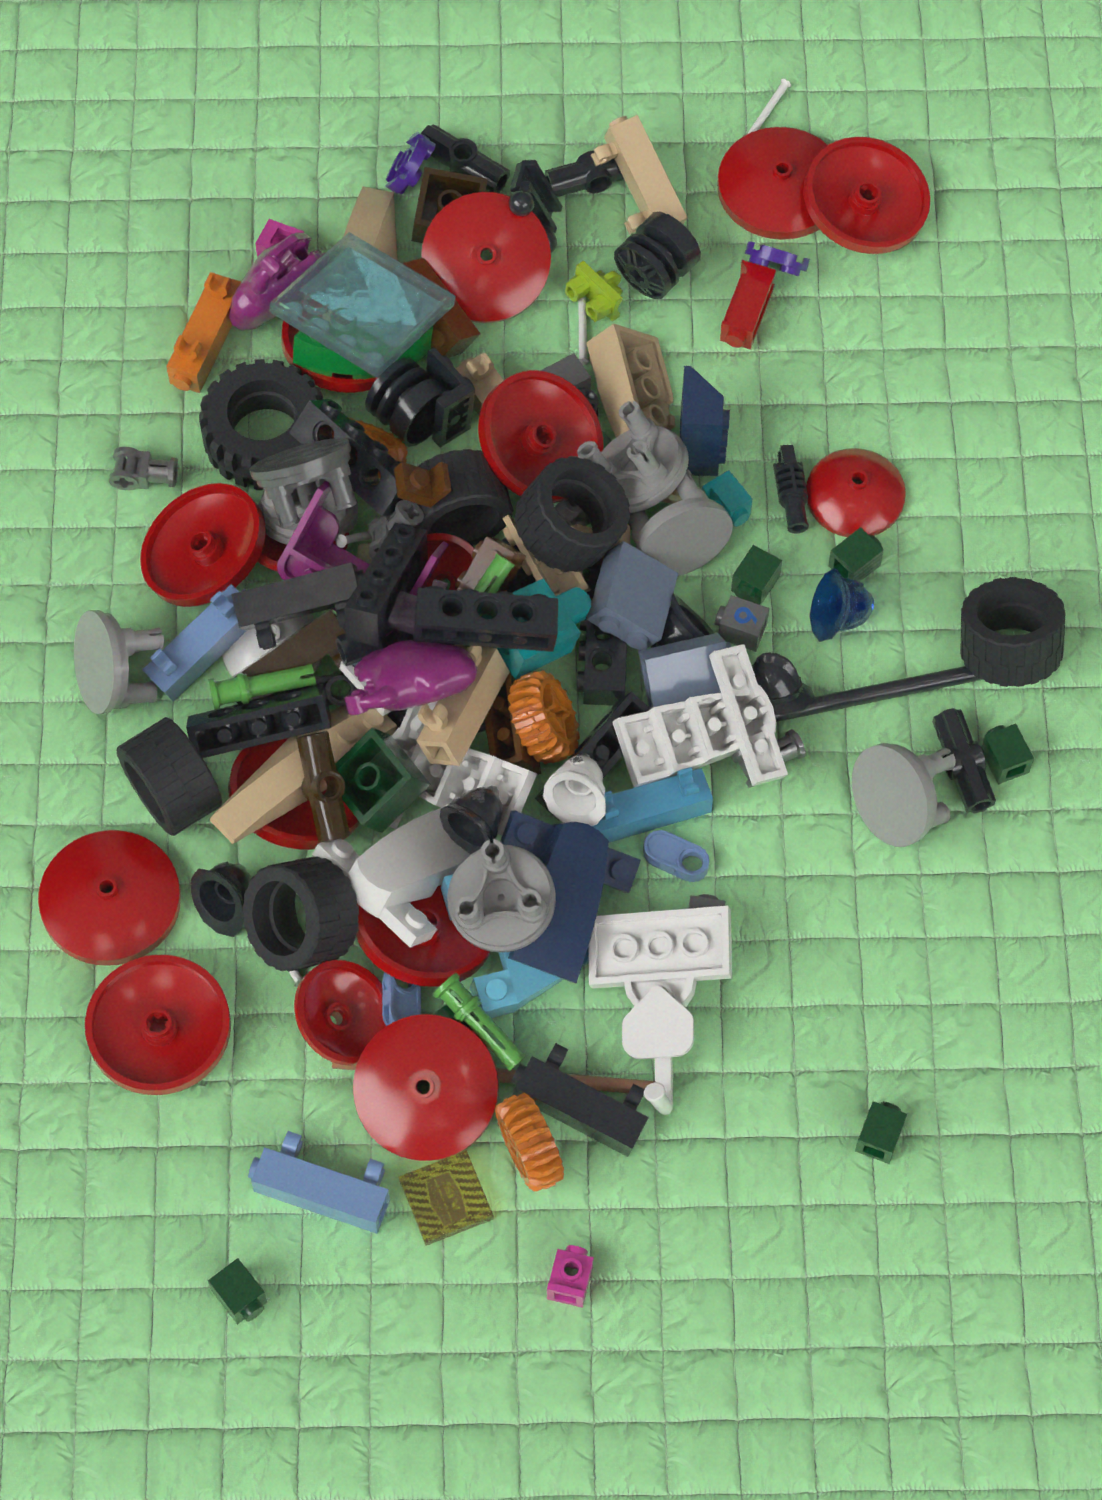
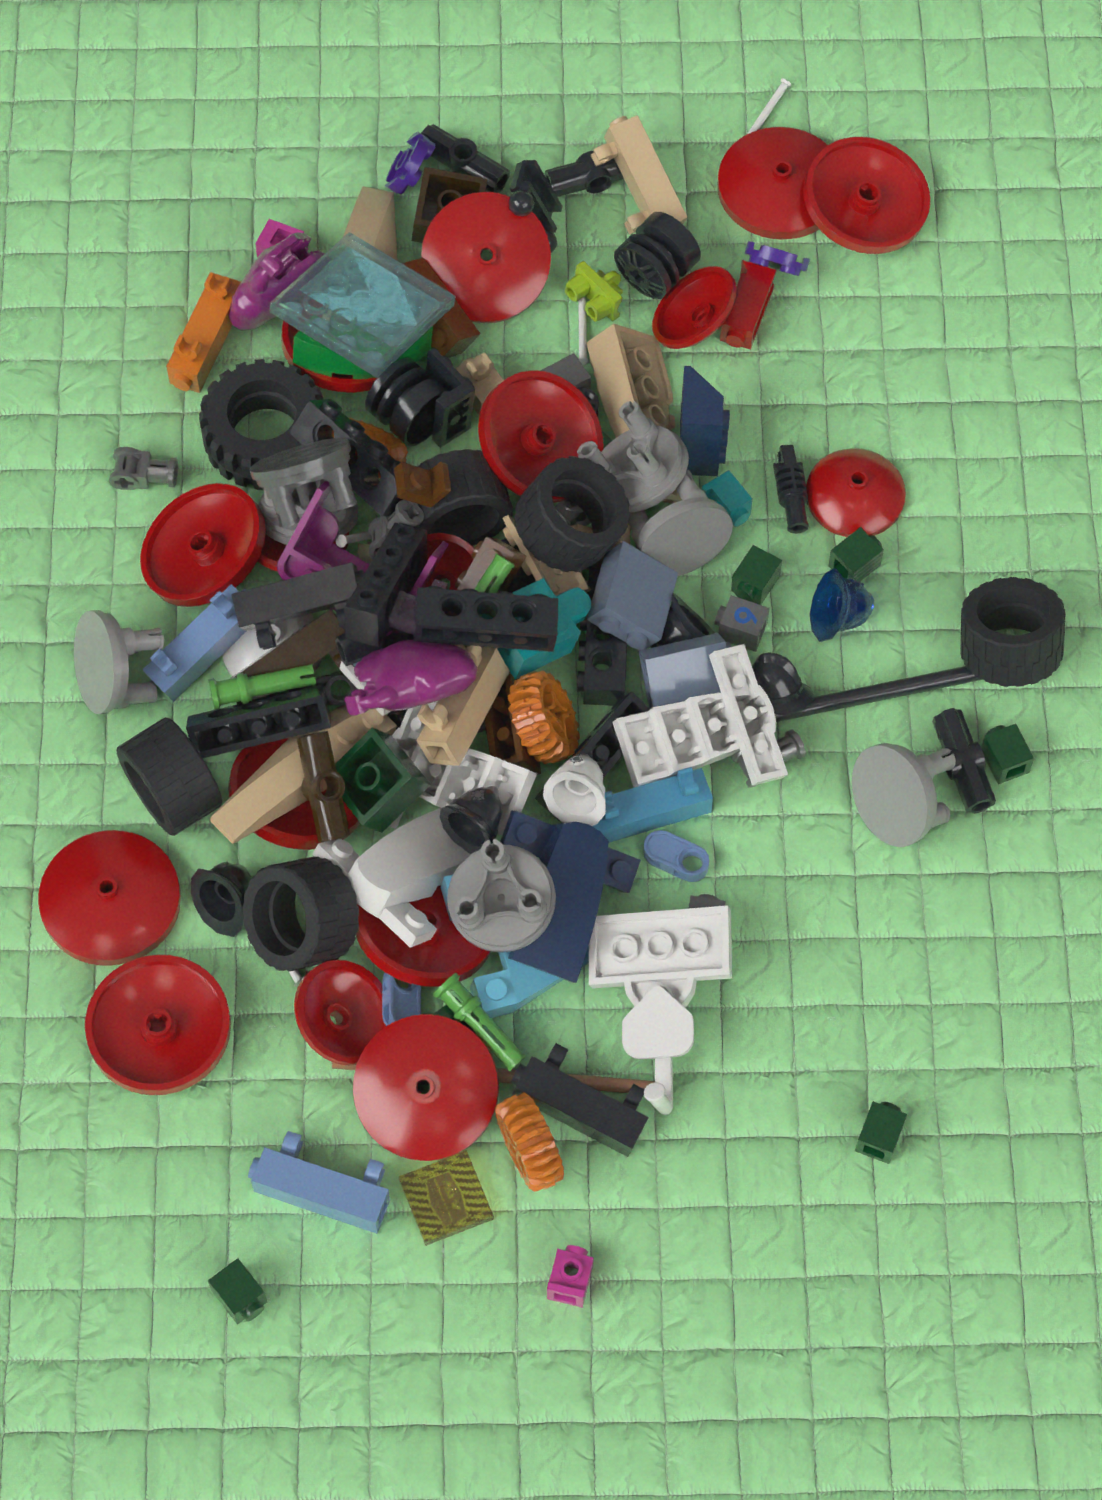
none -> red dish [652,266,737,349]

